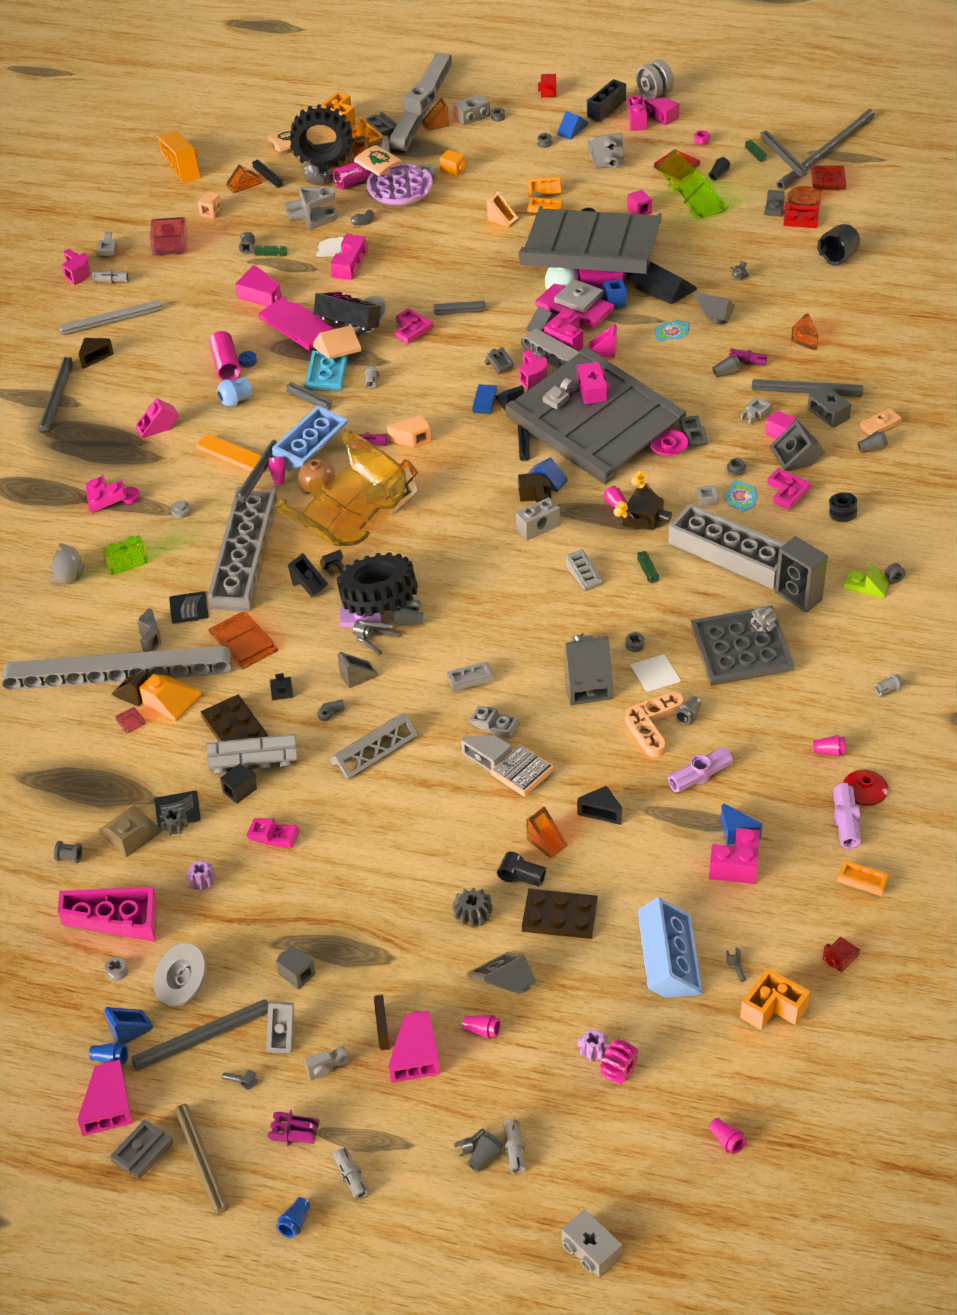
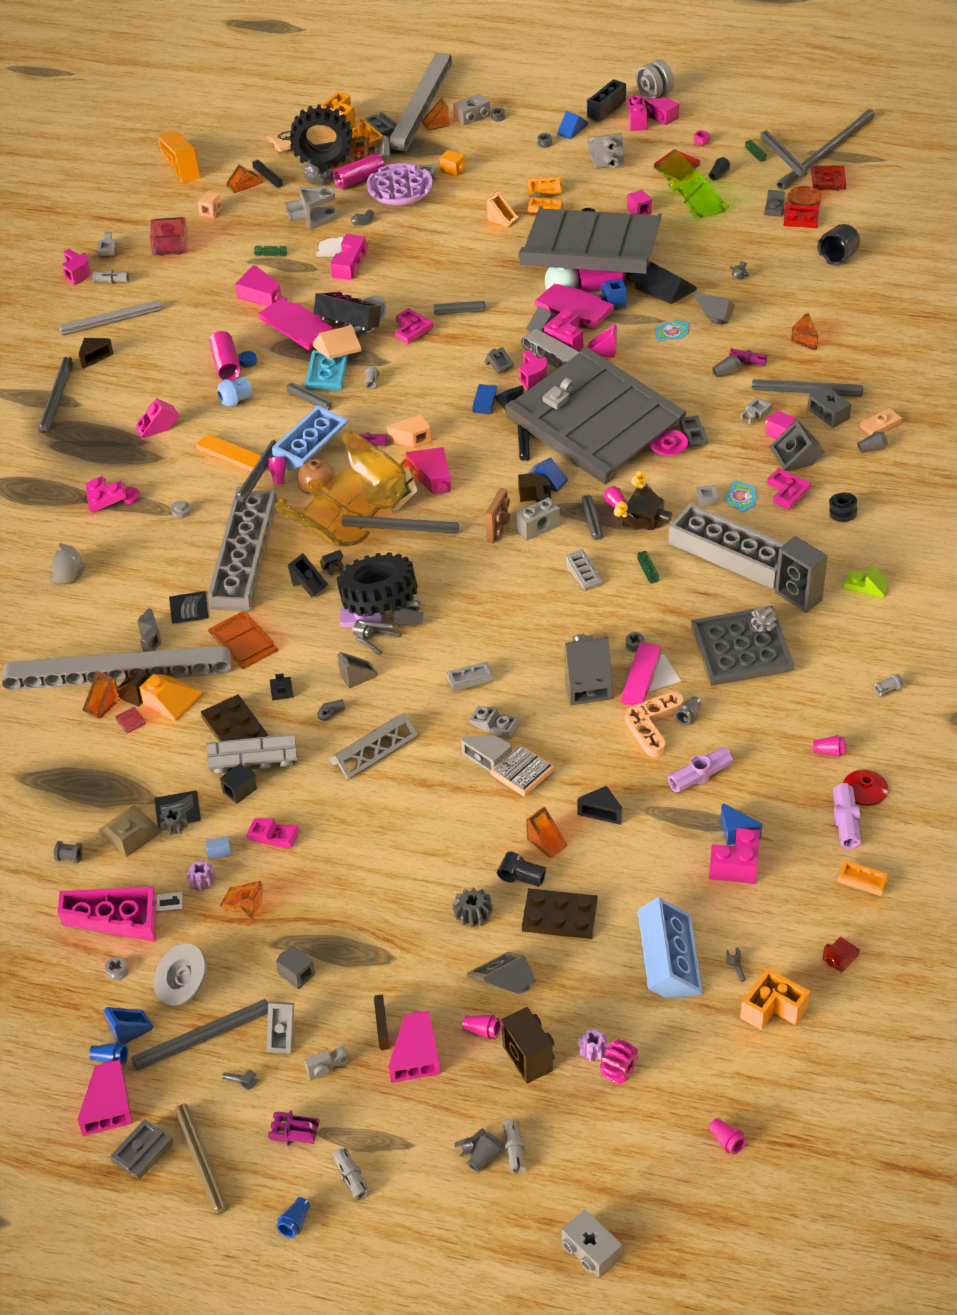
clear neon green brick [101,535,148,576] -> none
dark grey bush [239,232,255,254] -> none
light nougat slope [354,145,402,176] -> none
light grey brick [403,82,436,115] -> none
red brick [538,74,557,98] -> none
light grey plate [554,279,603,313] -> none
dark pink brick [577,362,610,404] -> none
dark grey plate [727,458,746,476] -> none
dark grey bush [885,563,906,583] -> none
none -> clear orange slope [82,671,120,719]
none -> white sticker [157,892,182,911]
none -> light blue slope [206,836,231,859]
none -> clear orange slope [220,881,263,919]
none -> dark grey axle [341,515,459,534]
none -> dark pink slope [406,447,451,494]
none -> medium nougat tile [486,488,511,543]
none -> dark brown brick [501,1007,555,1084]
none -> dark grey axle [582,495,603,540]
none -> dark pink slope [621,641,661,706]

